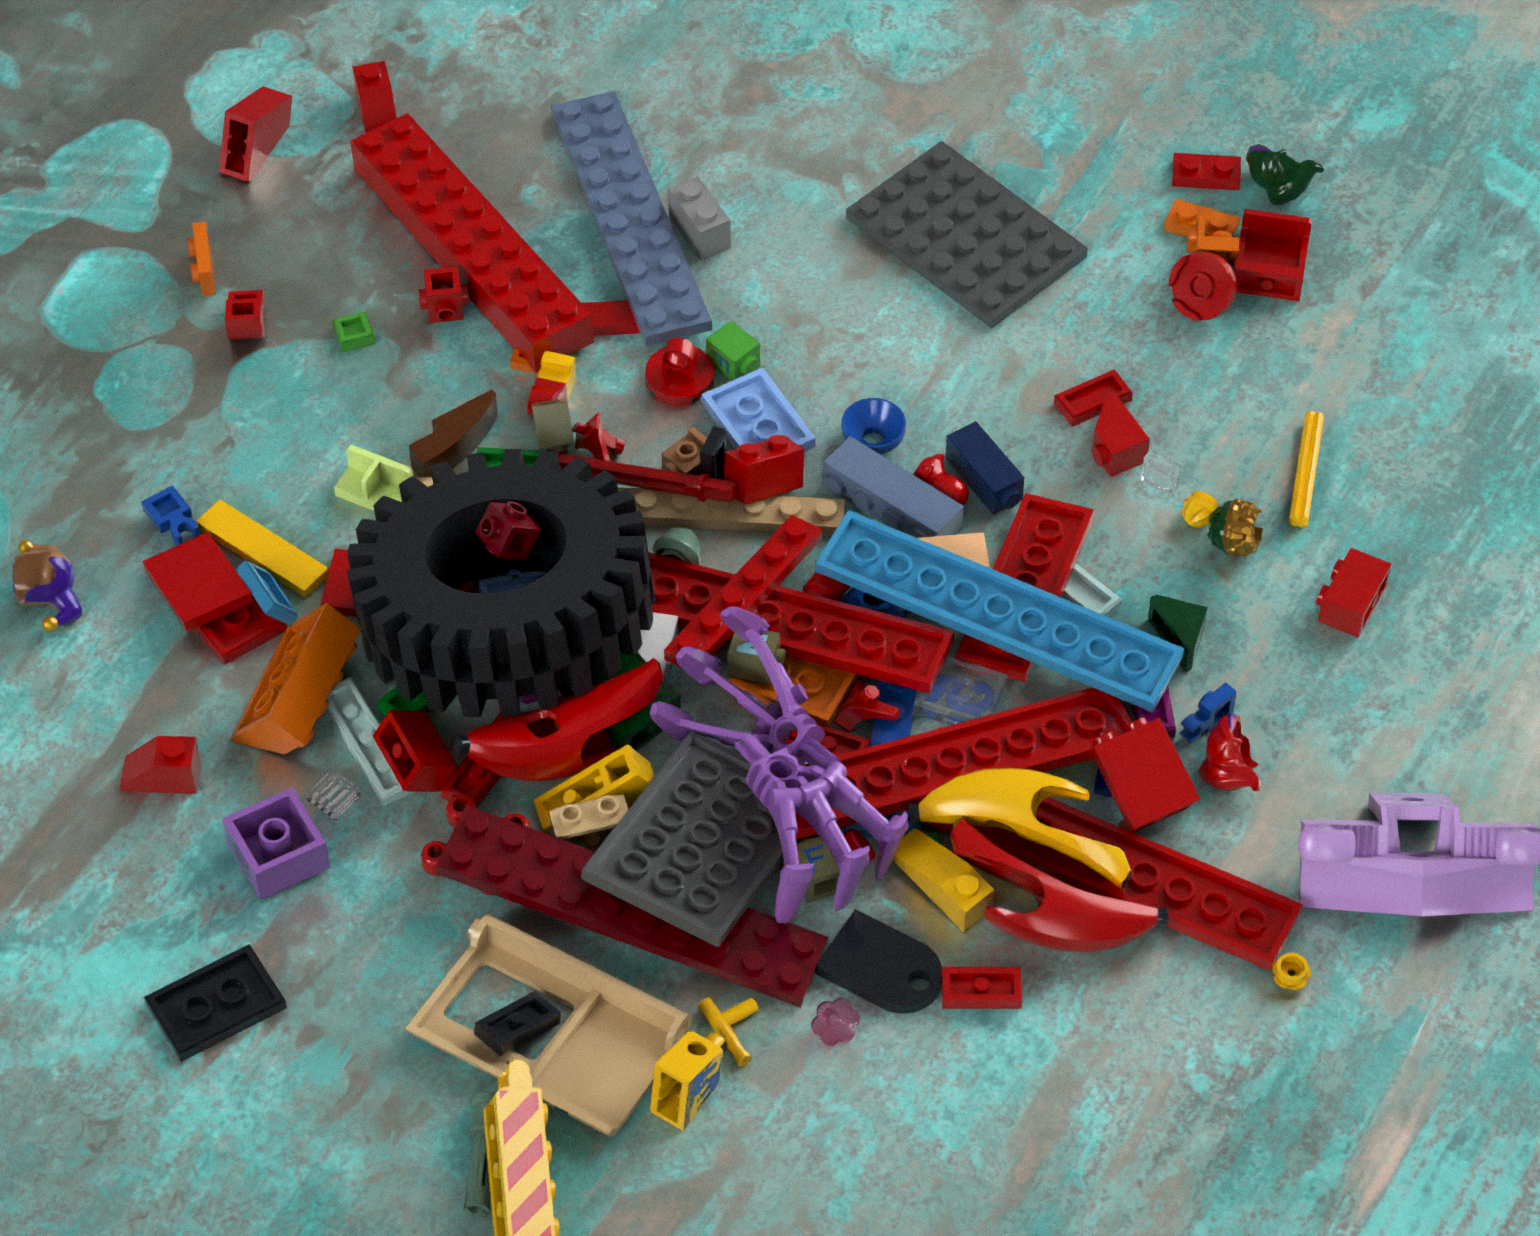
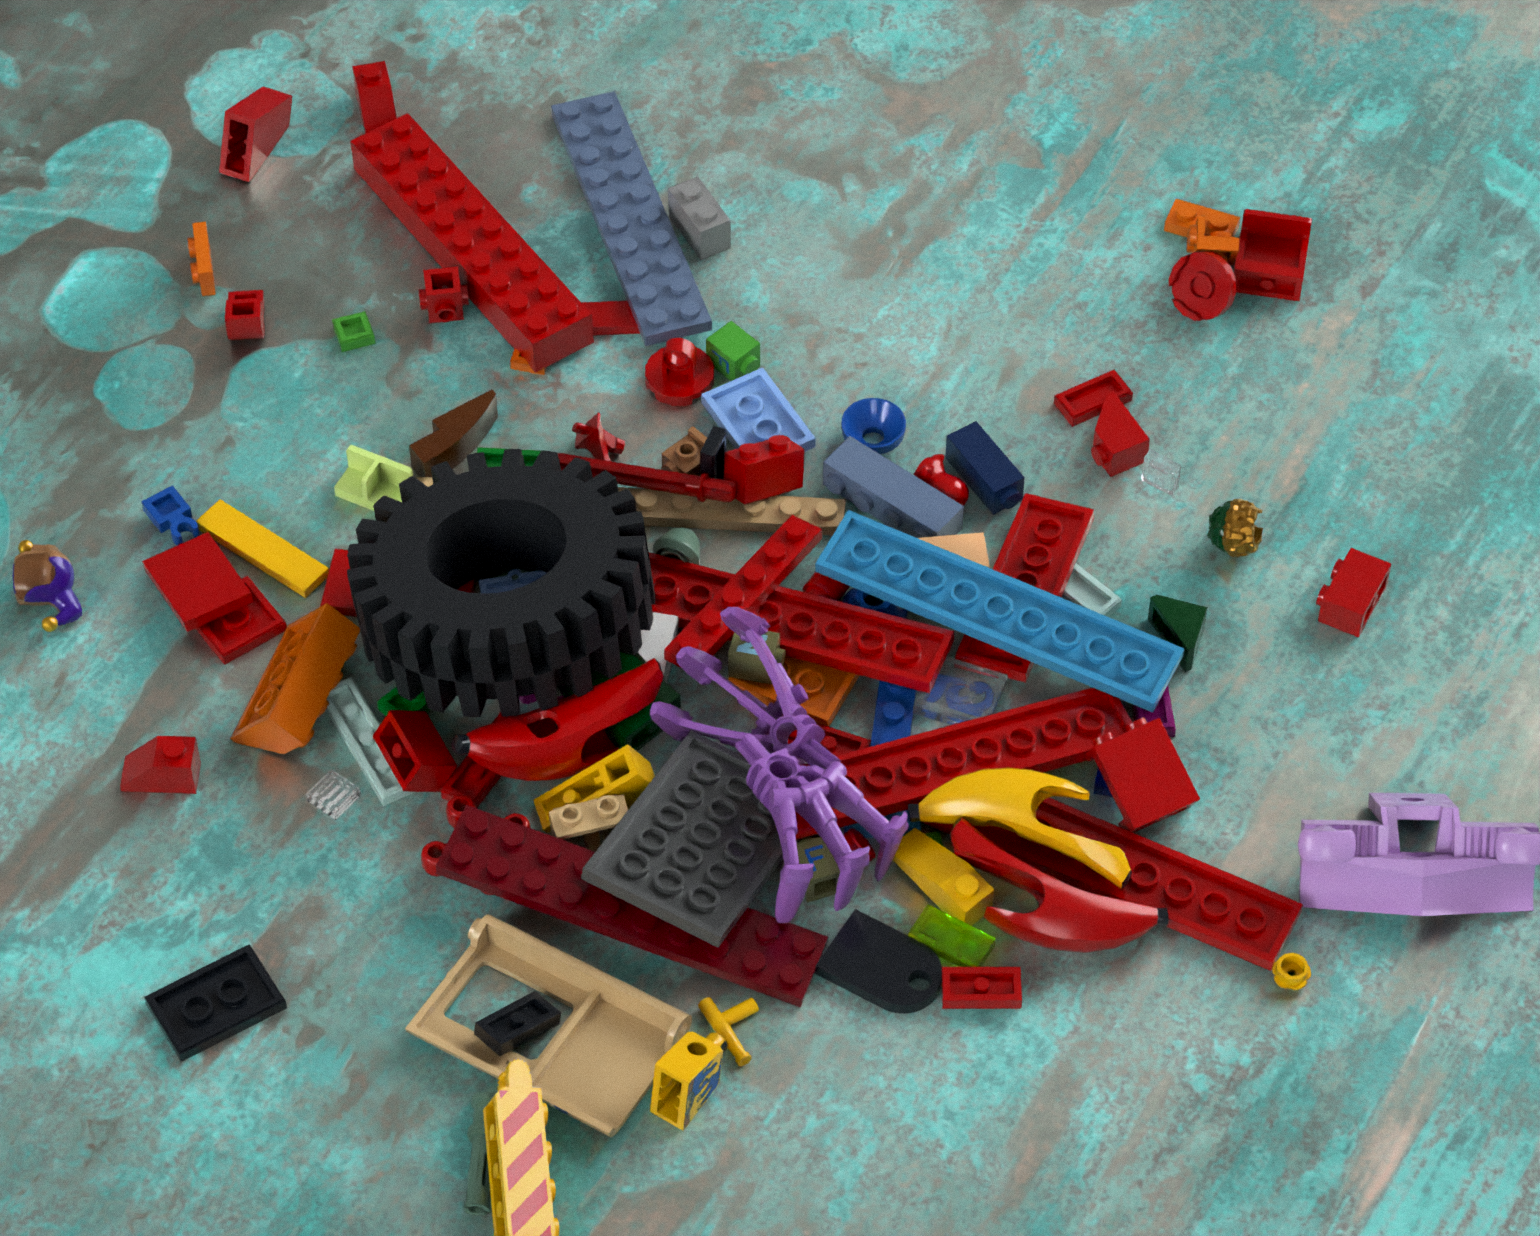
medium lavender brick [222,787,330,900] -> none
dark azure tile [236,561,298,626] -> none
dark red brick [475,501,541,561] -> none
leg [527,351,577,416] -> none
olive brick [531,398,574,453] -> none
clear pink plant [811,998,860,1046] -> none
red piece [833,680,901,732] -> none
dark grey plate [846,141,1088,329] -> none
red plate [1172,153,1241,191] -> none
blue plate [1179,682,1237,743] -> none
yellow plate [1182,490,1219,528] -> none
red hair [1198,713,1261,791] -> none
dark green hair [1246,144,1324,205] -> none
yellow axle [1289,410,1324,528] -> none
none -> clear neon green plate [908,904,996,967]

